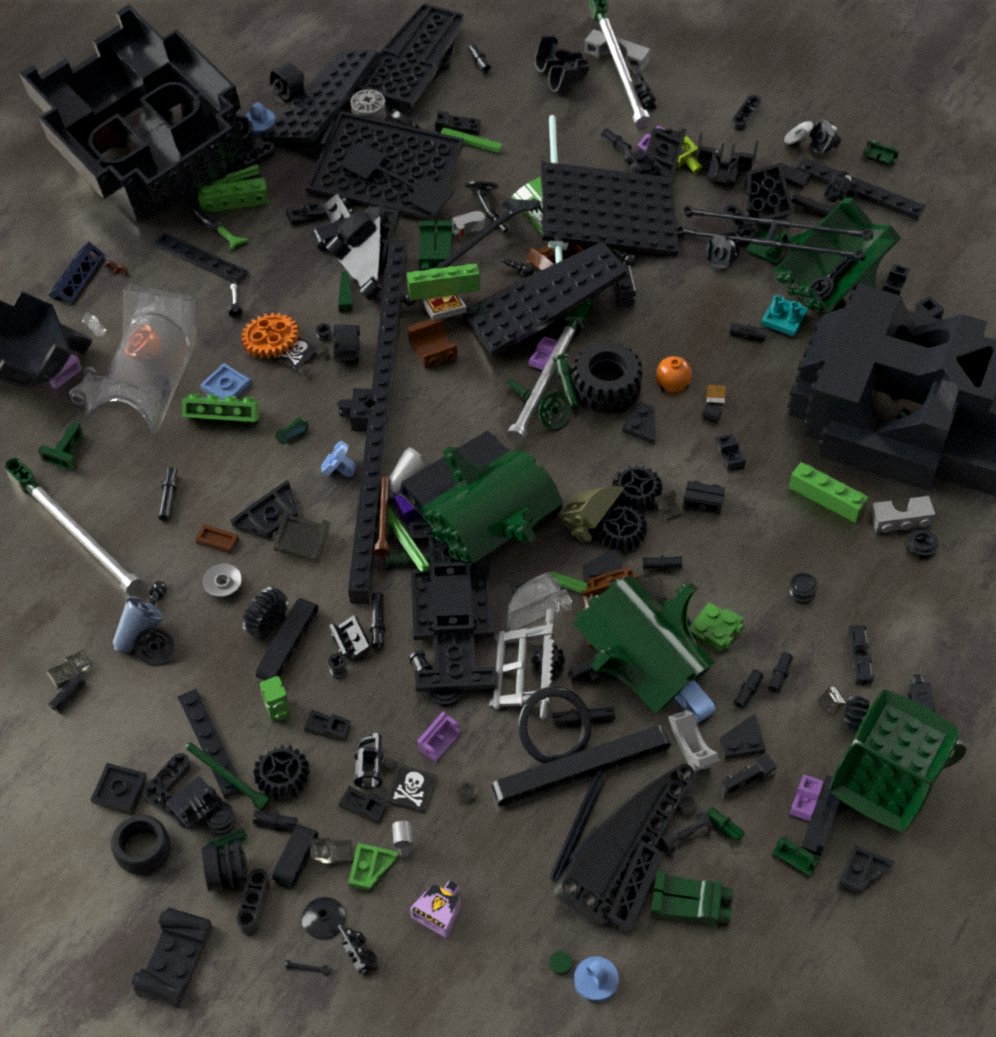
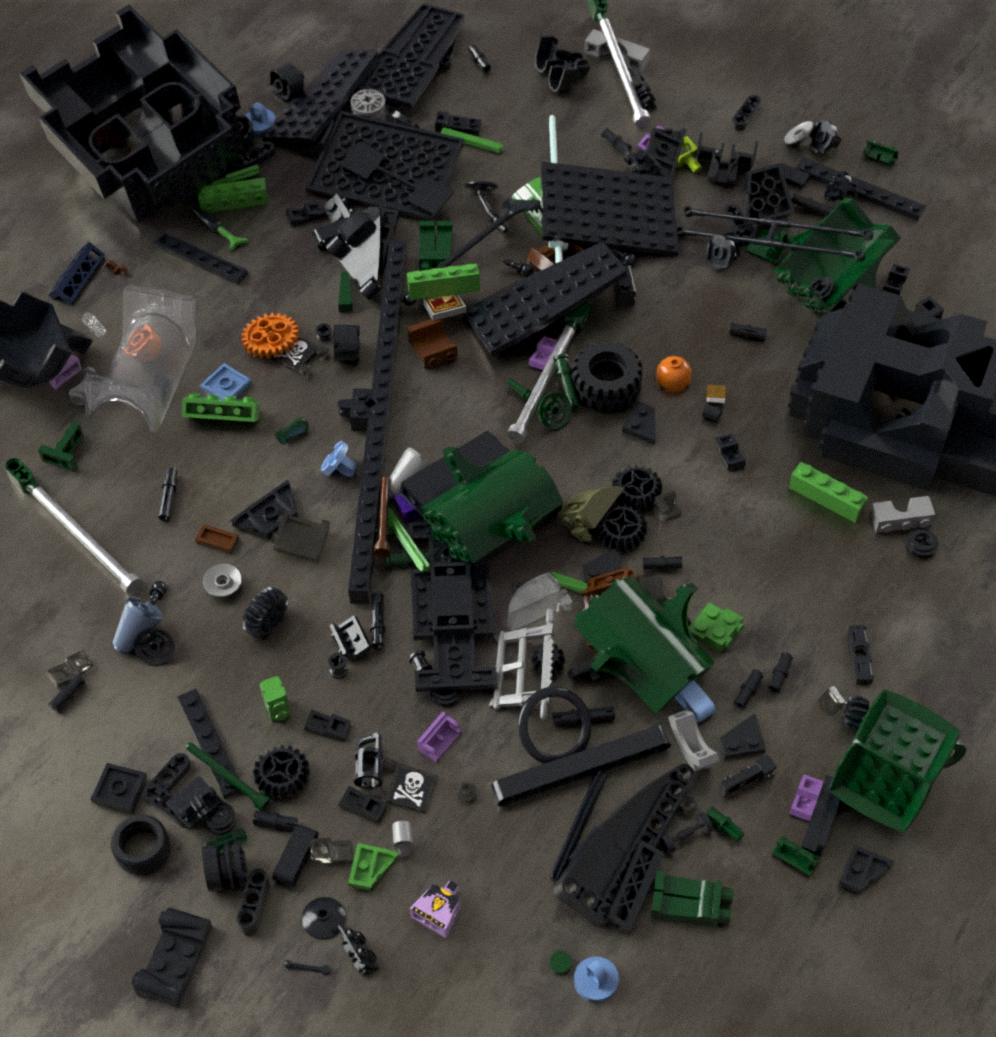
black hinge [228,284,243,318] -> none
black beam [256,598,319,681] -> none
light grey leg [452,211,485,240] -> none
black brick [683,481,725,515] -> none
teal plate [761,295,808,337] -> none
black wheel [788,573,818,604] -> none
black axle [826,257,855,282] -> none
black piece [907,674,936,712] -> none

